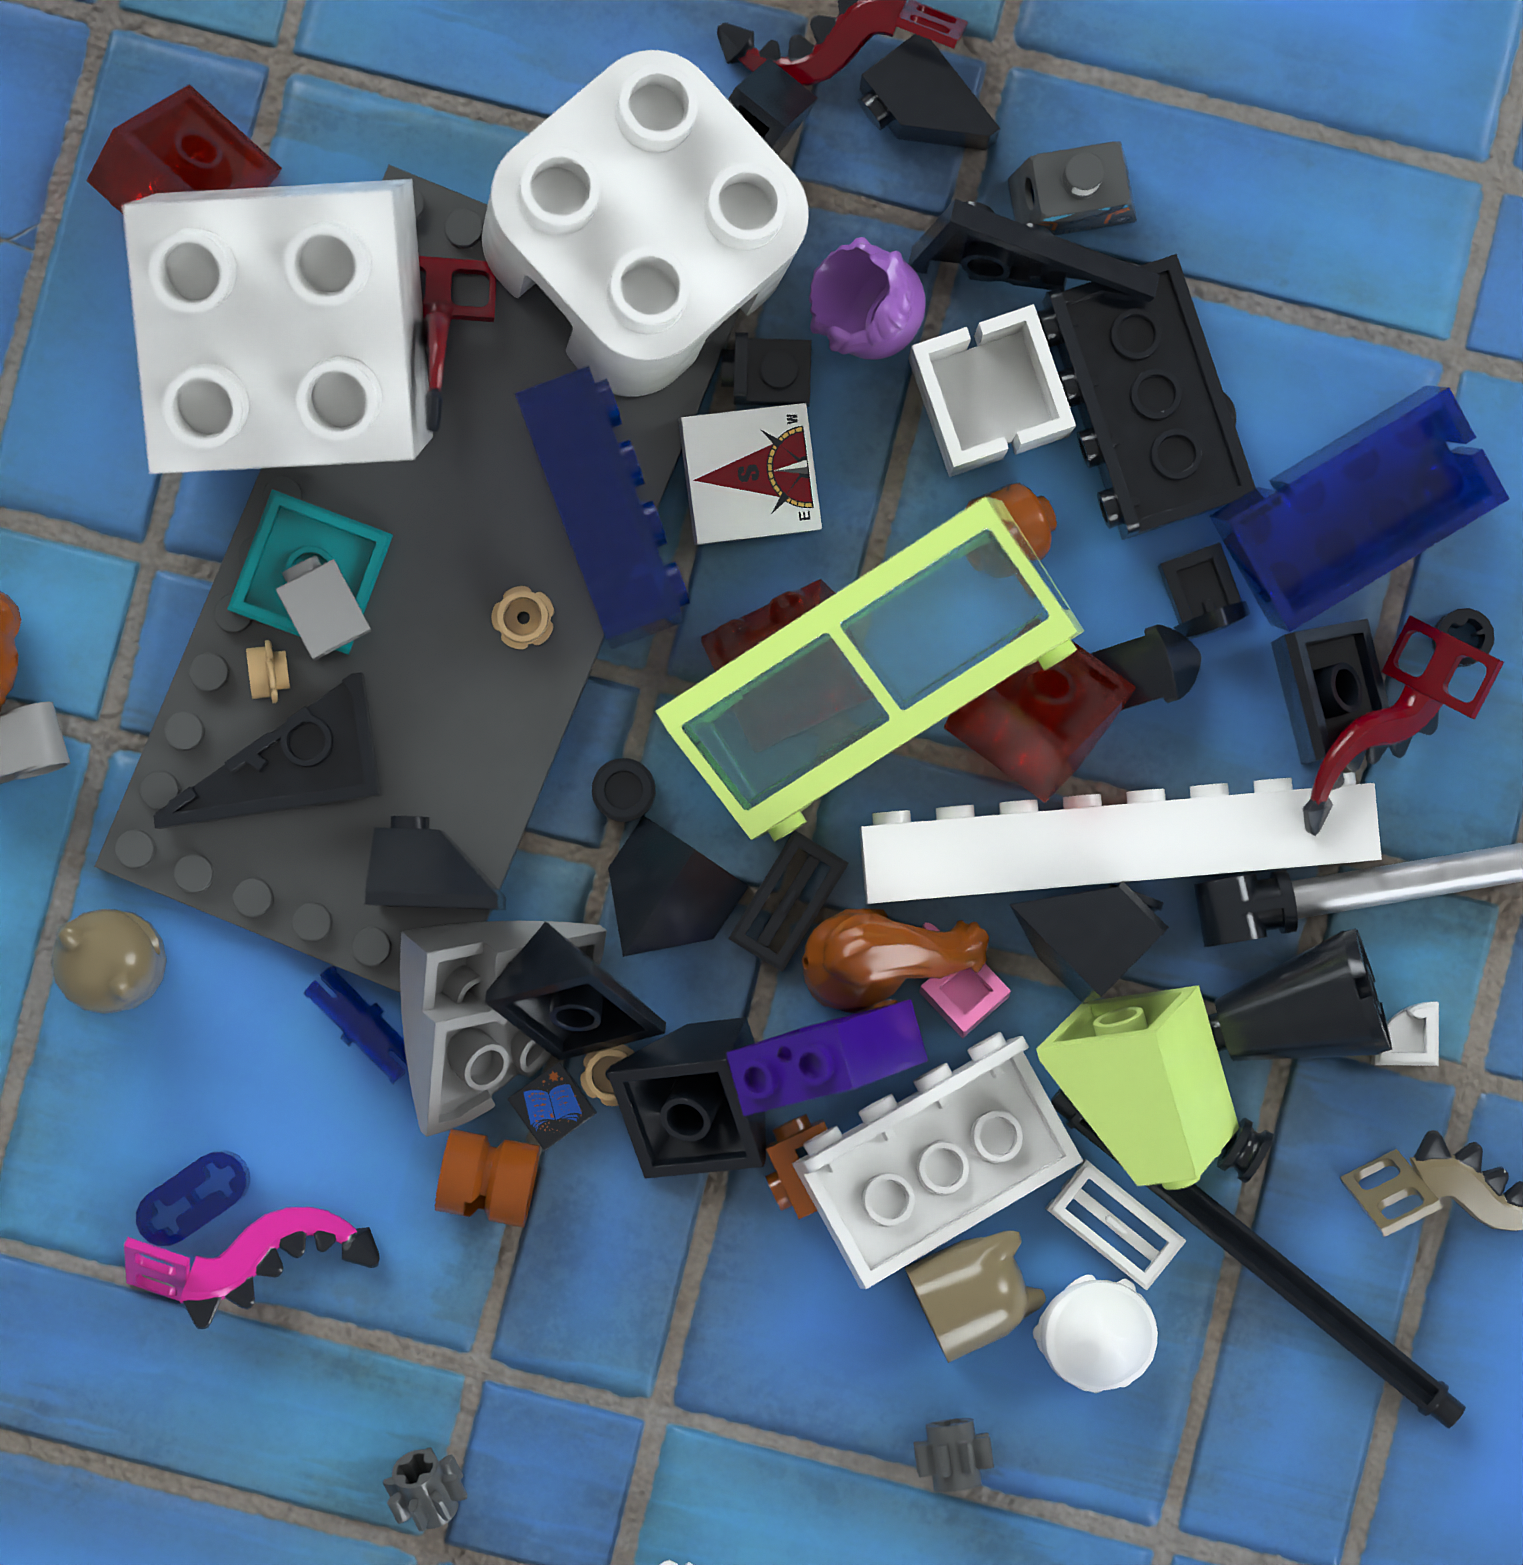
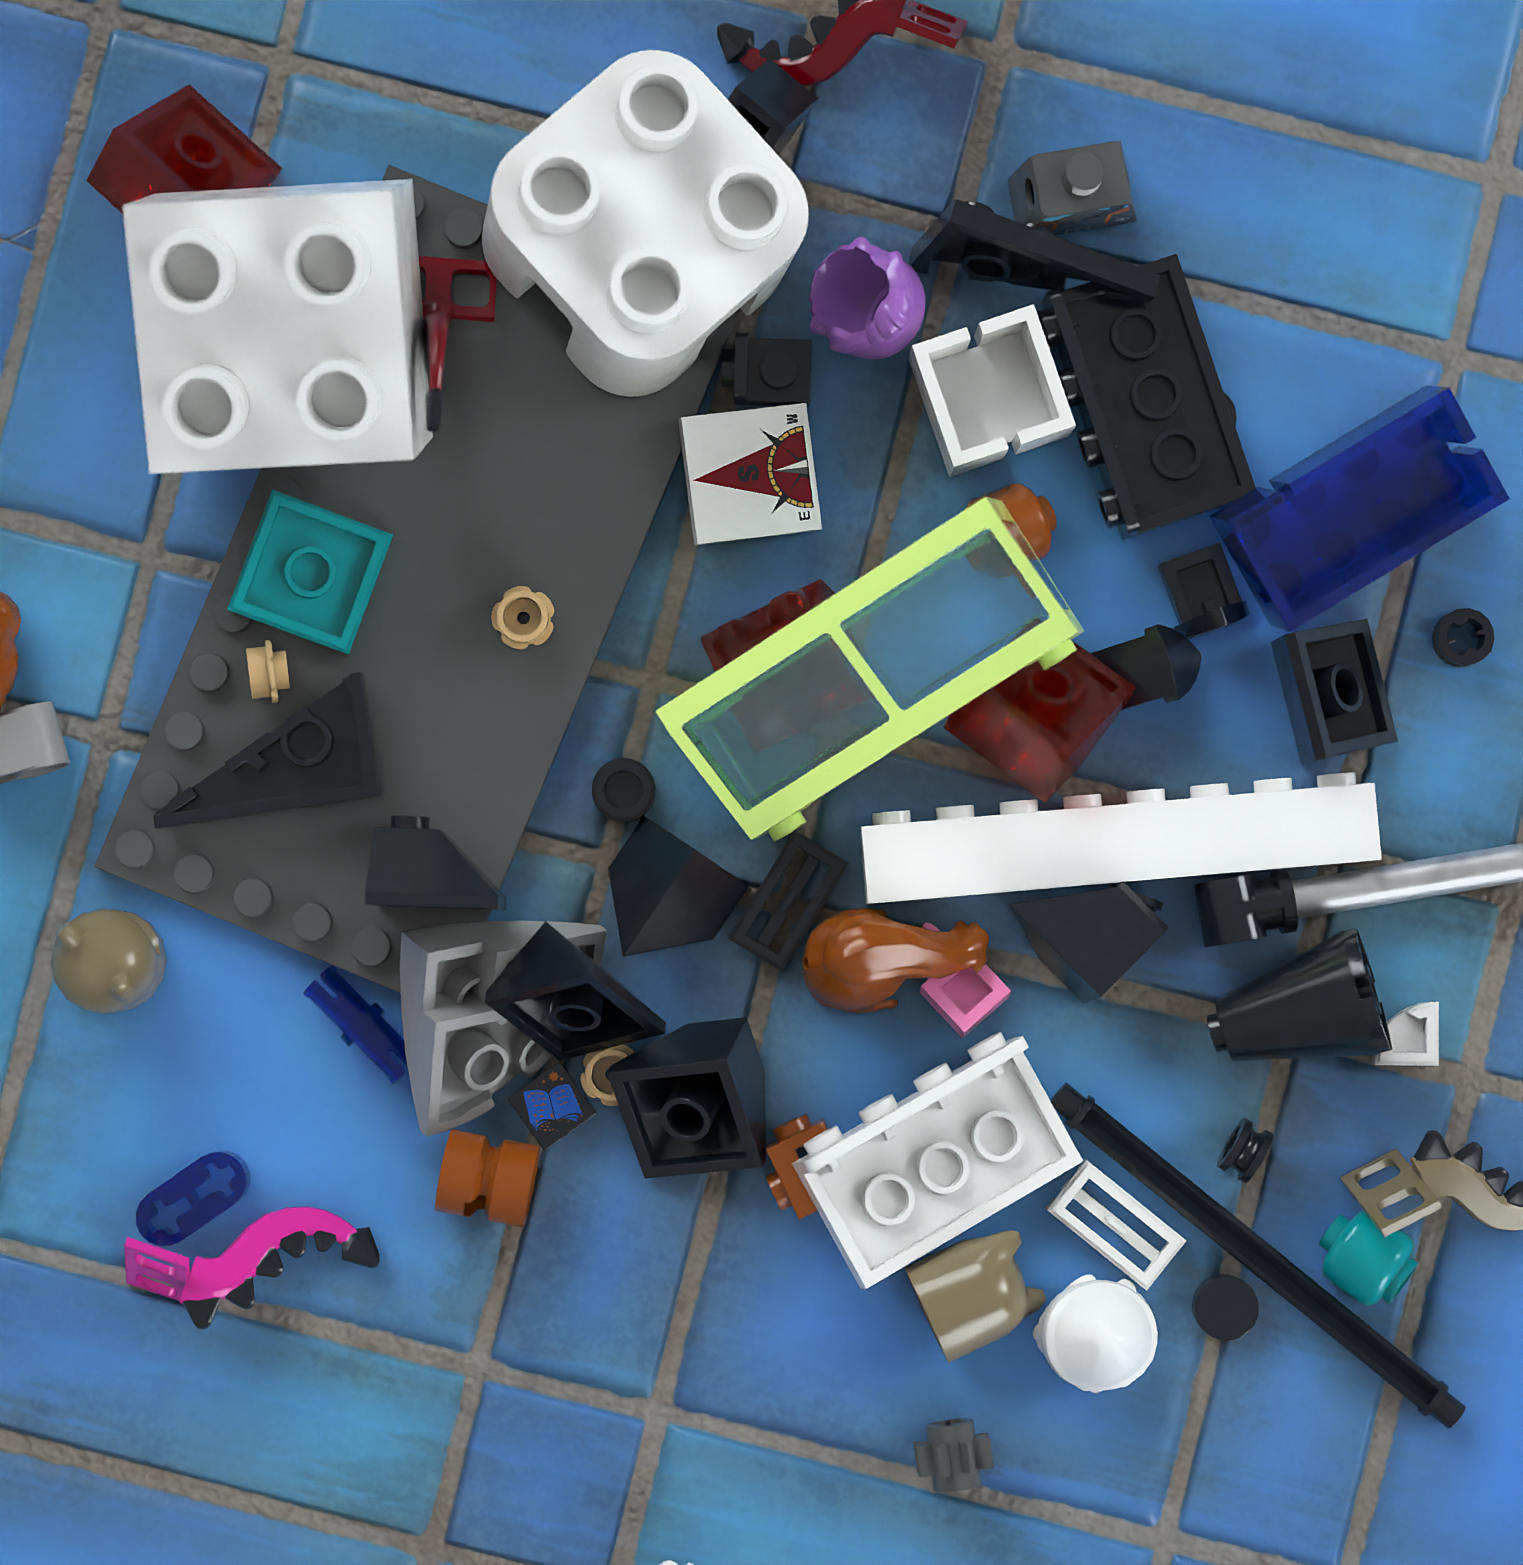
light grey brick [276,556,371,661] -> none
dark grey gear [383,1447,468,1531] -> none
clear blue piece [515,366,690,649] -> none
dark purple window [726,999,928,1116] -> none
black slope [858,34,1000,150] -> none
yellowish green slope [1036,985,1239,1190] -> none
dark red piece [1302,615,1504,836] -> none
none -> black tile [1192,1274,1259,1340]
none -> teal head [1319,1211,1419,1306]

